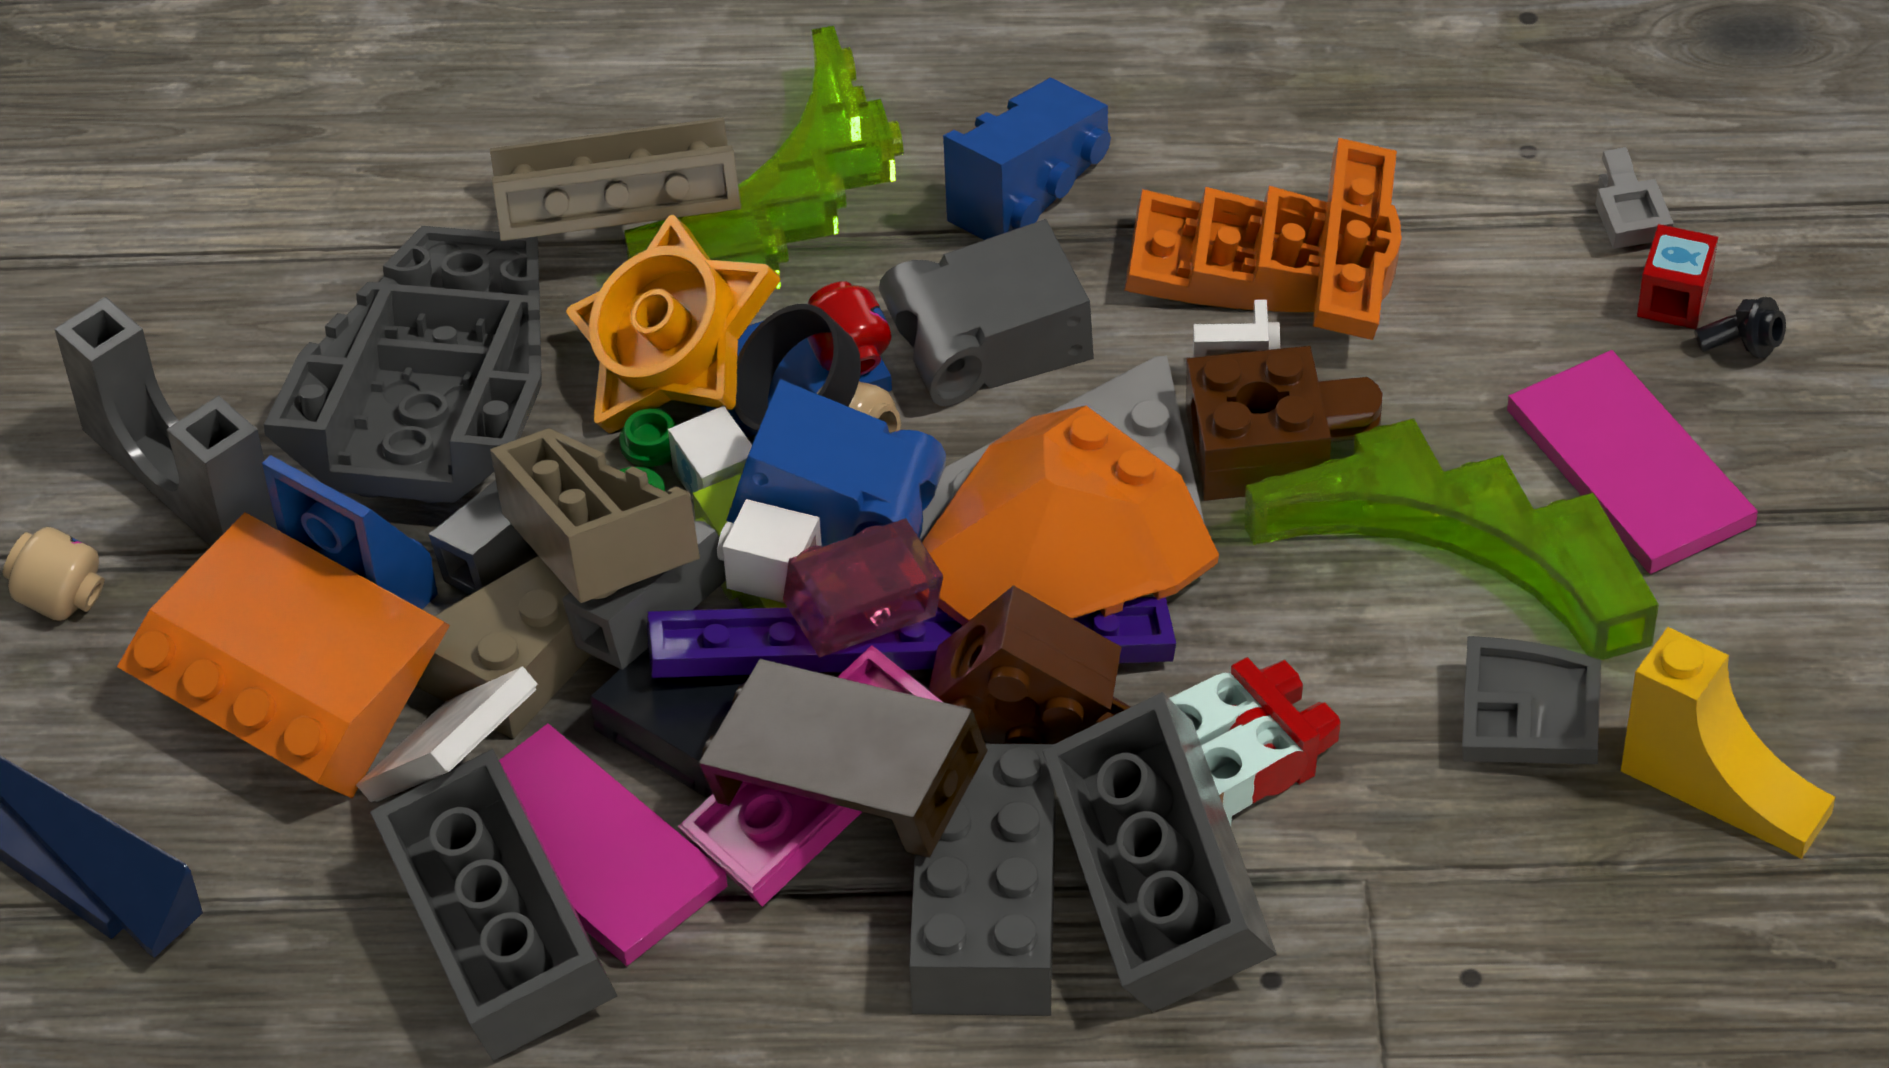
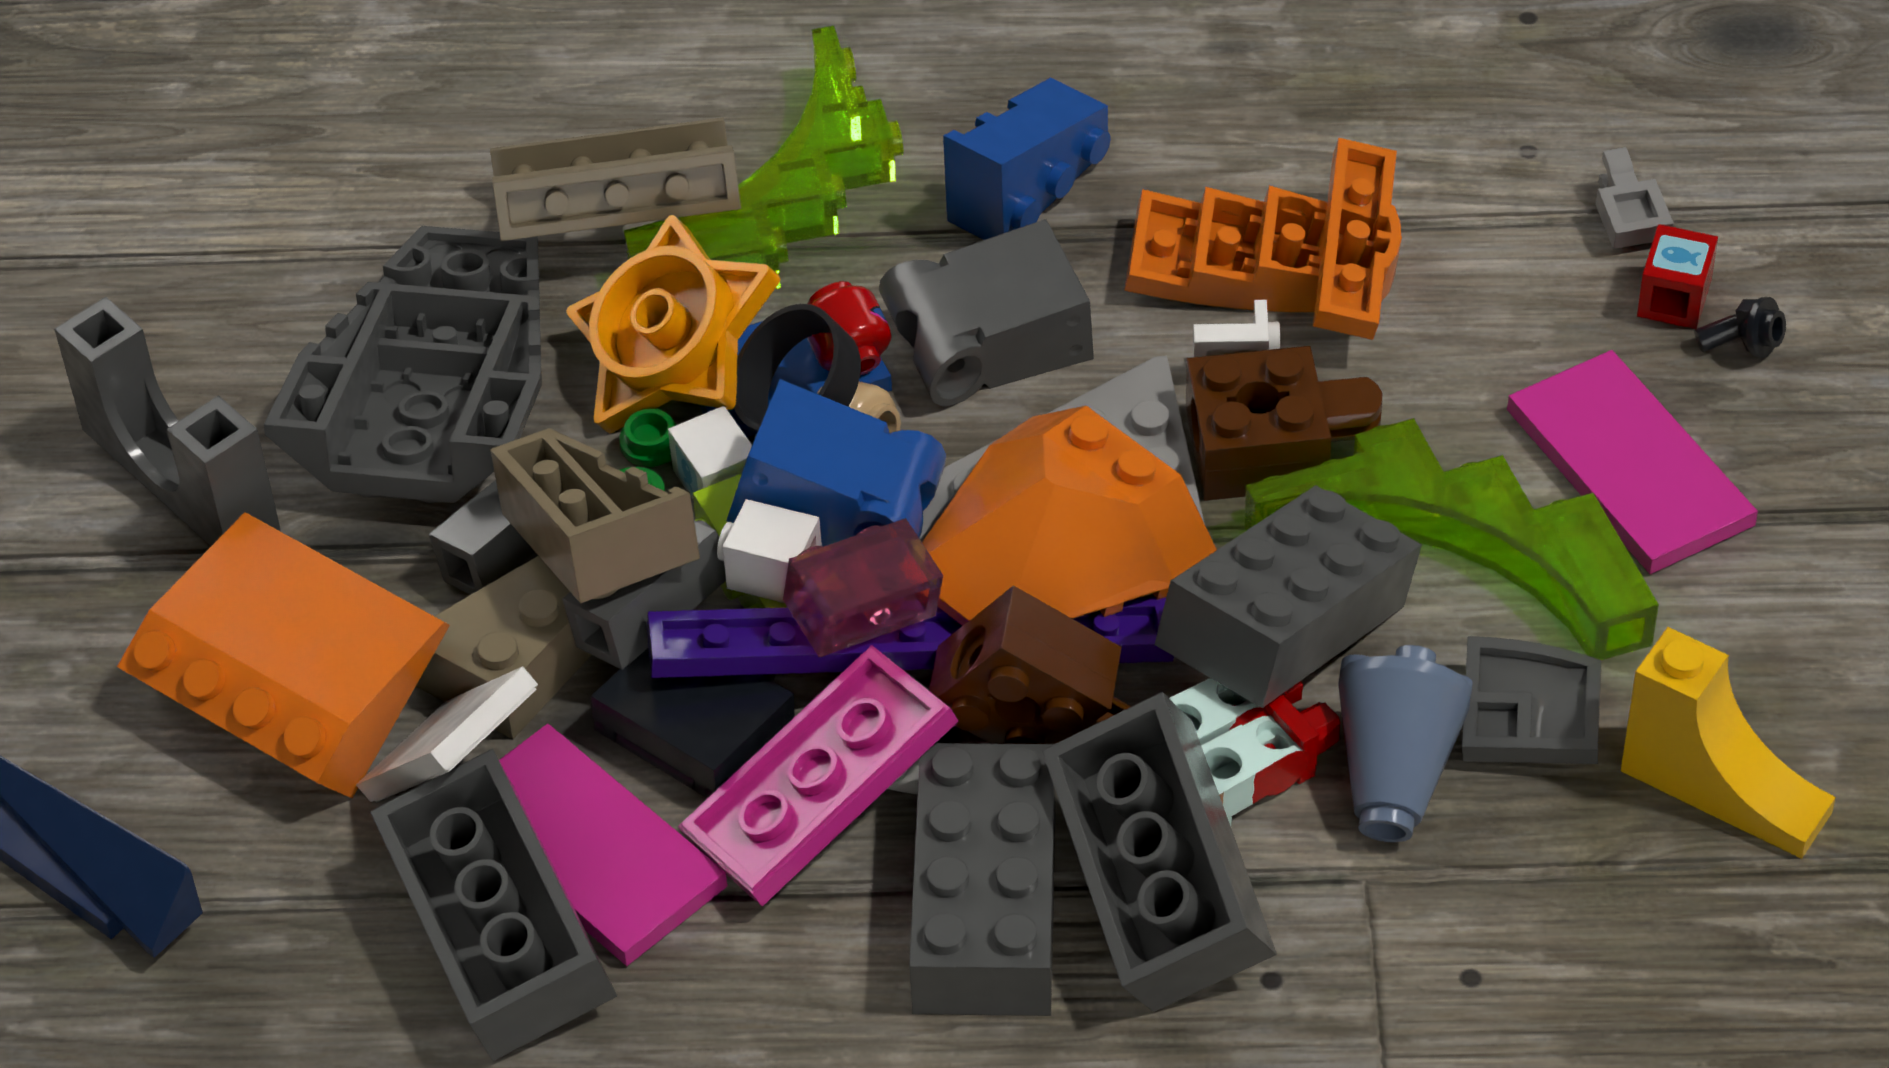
tan head [3,527,104,621] -> none
blue slope [262,455,438,610] -> none
panel [699,659,988,858] -> none
none -> dark grey brick [1154,485,1422,708]
none -> sand blue cone [1338,645,1473,842]

